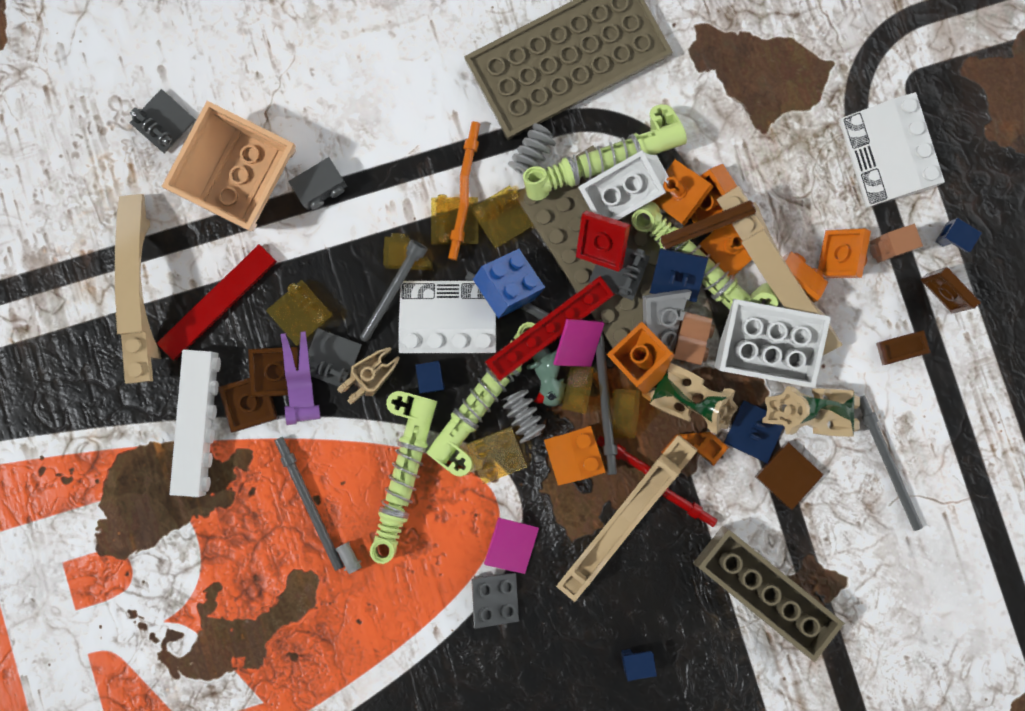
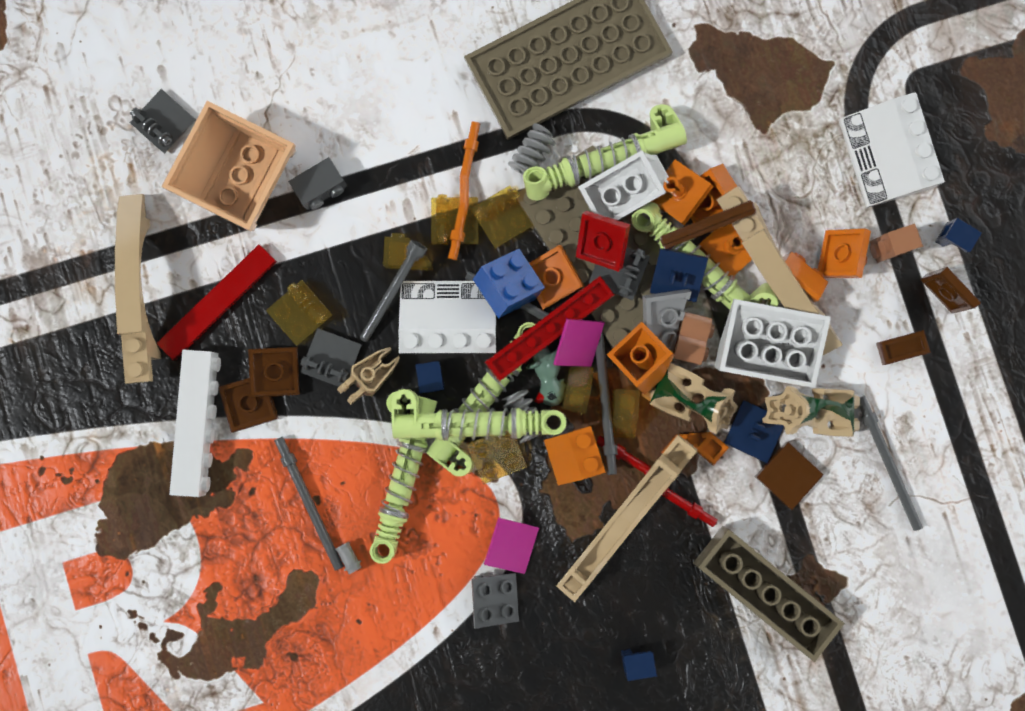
medium lavender flag [281,331,321,425] -> none
none -> yellowish green piece [391,389,566,441]
none -> orange tile [529,245,585,309]

